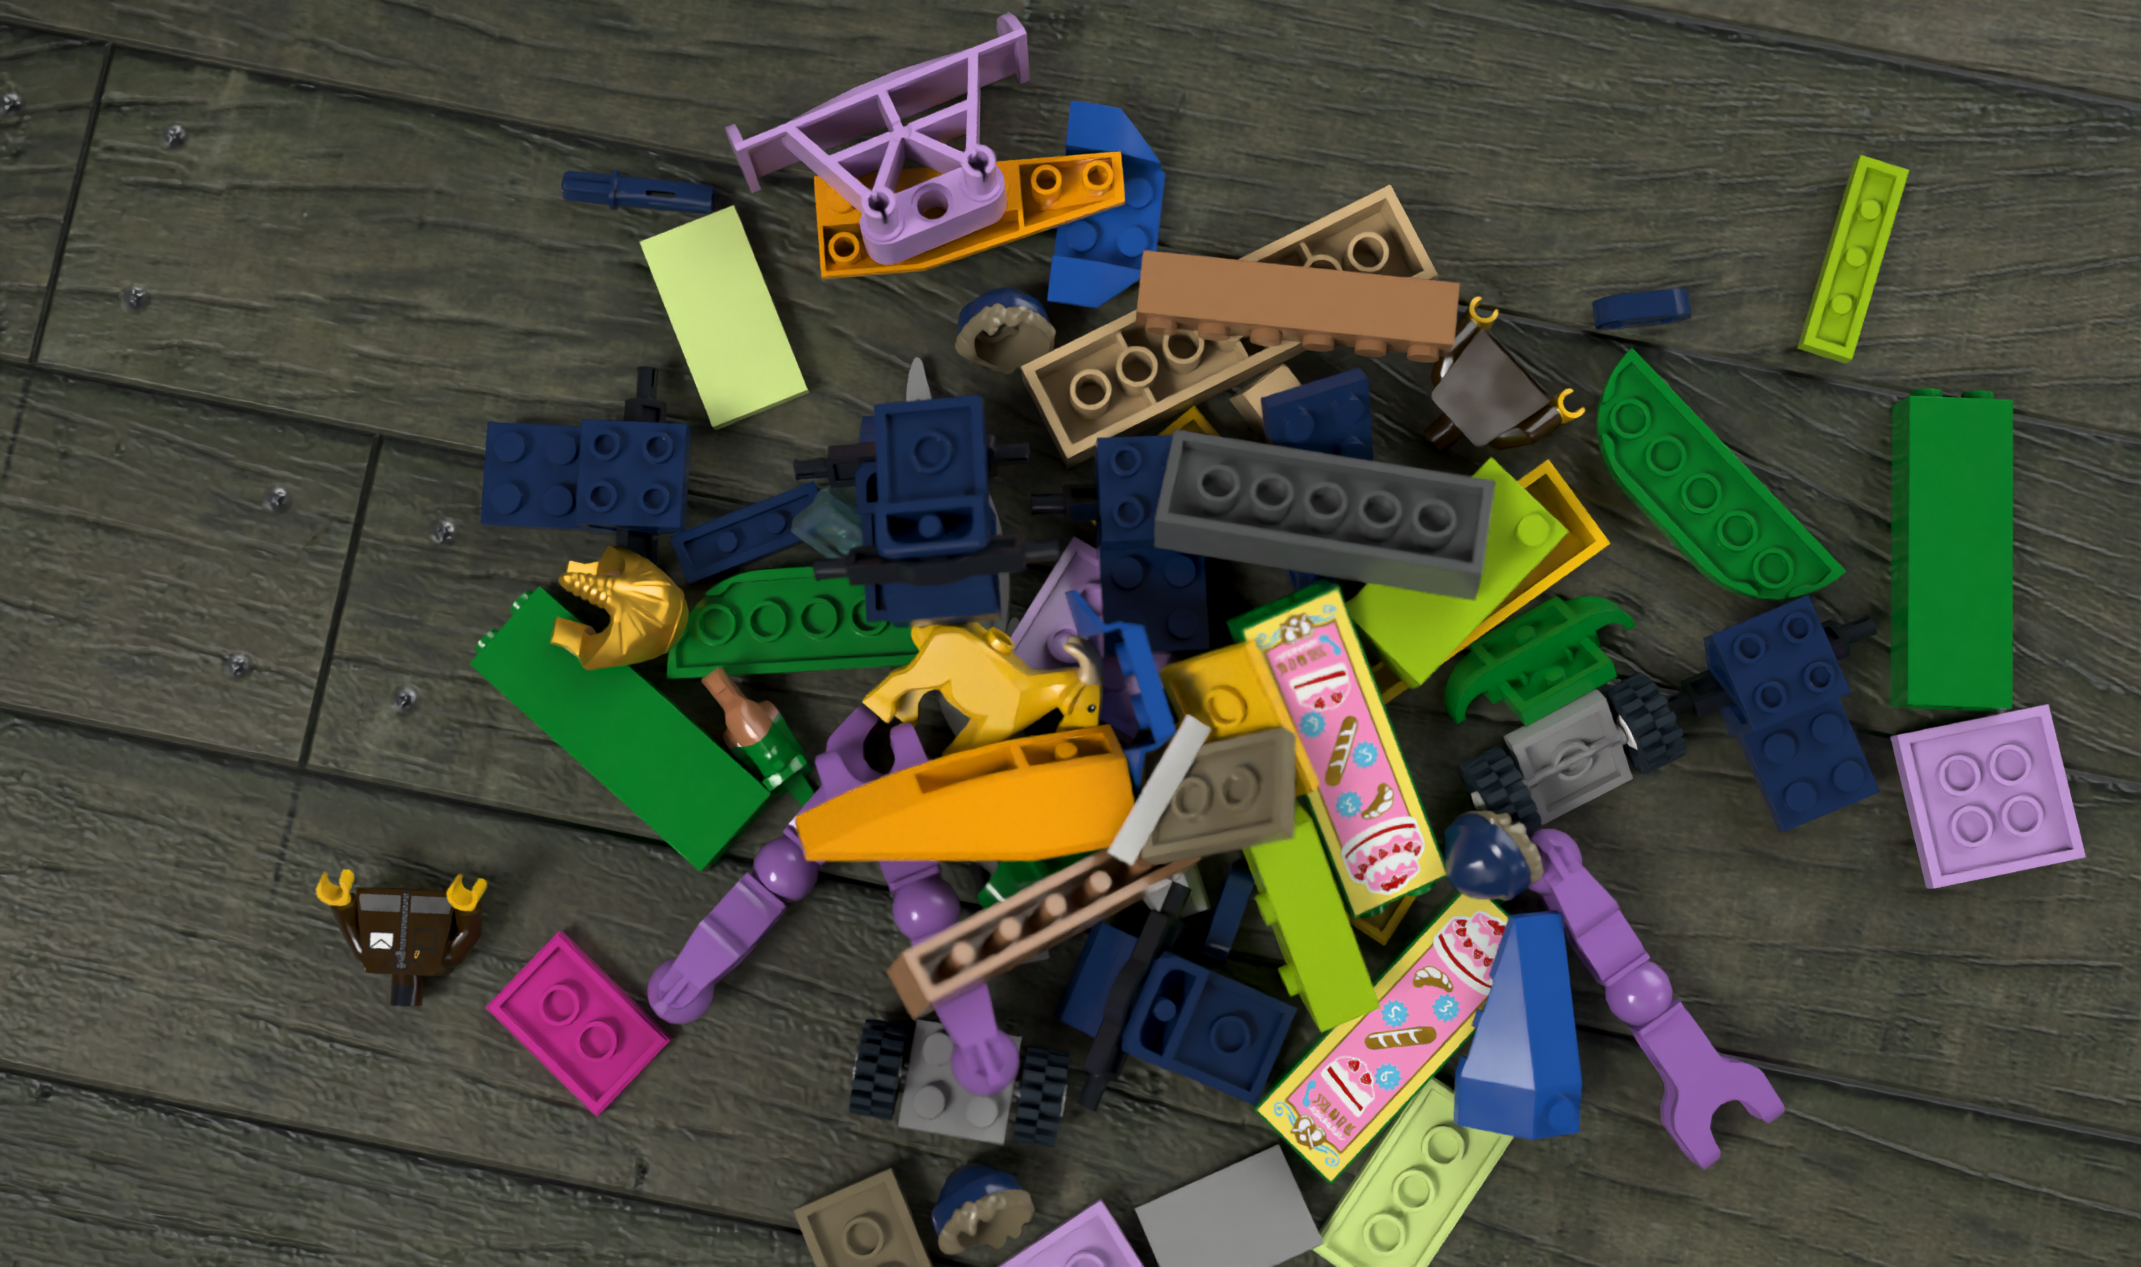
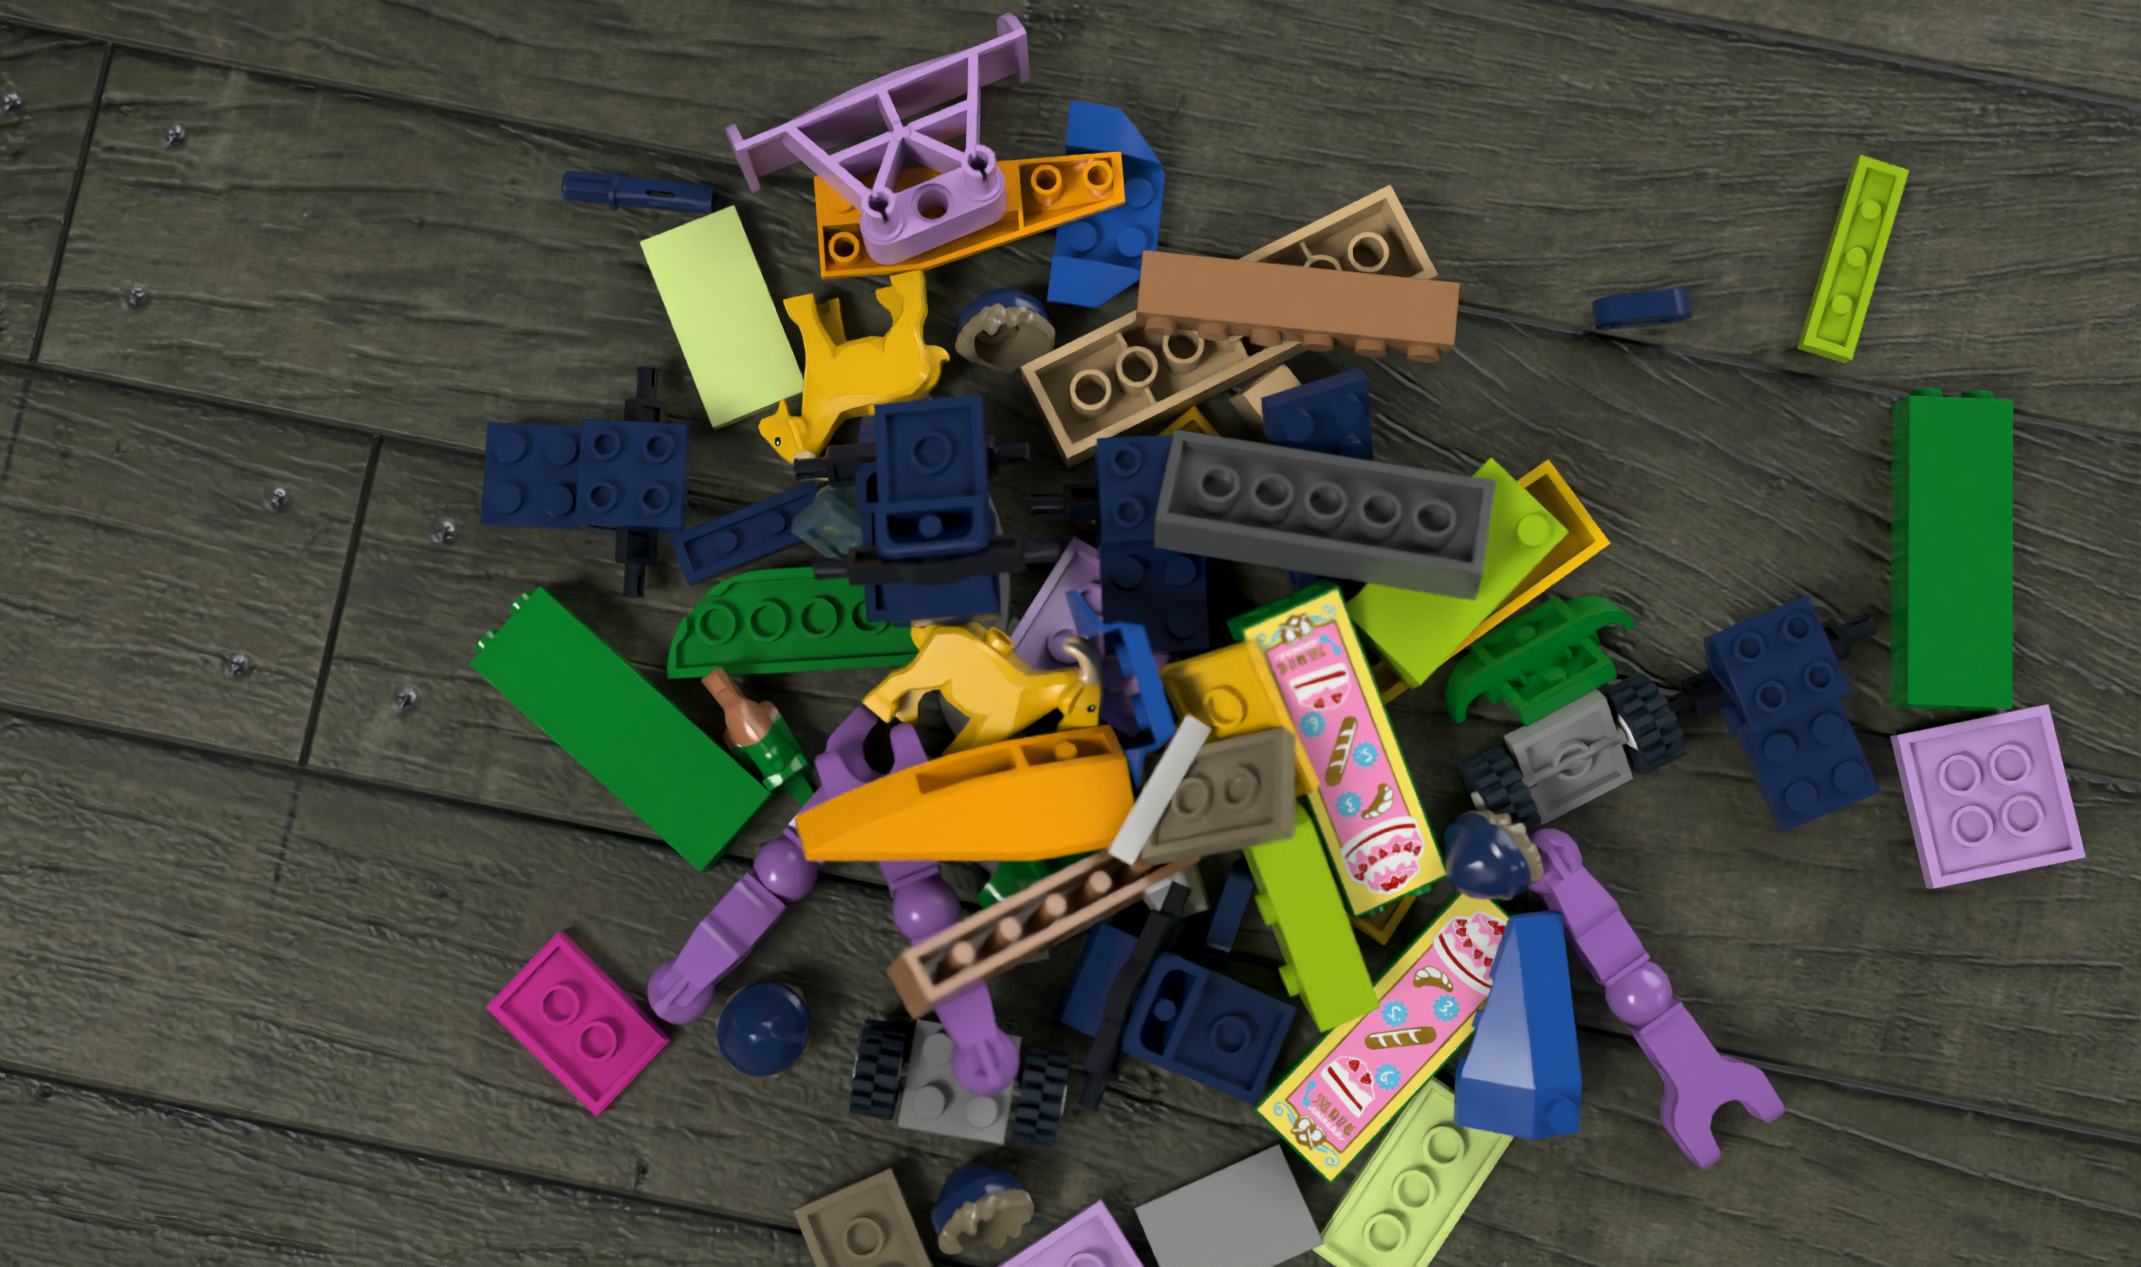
dark brown torso [316,869,487,1006] -> none
pearl gold piece [549,546,689,670] -> none
dark brown torso [1424,297,1585,453] -> none
green plate [1596,348,1847,601] -> none
none -> dark blue hair [715,982,811,1078]
none -> yellow animal [758,270,950,481]

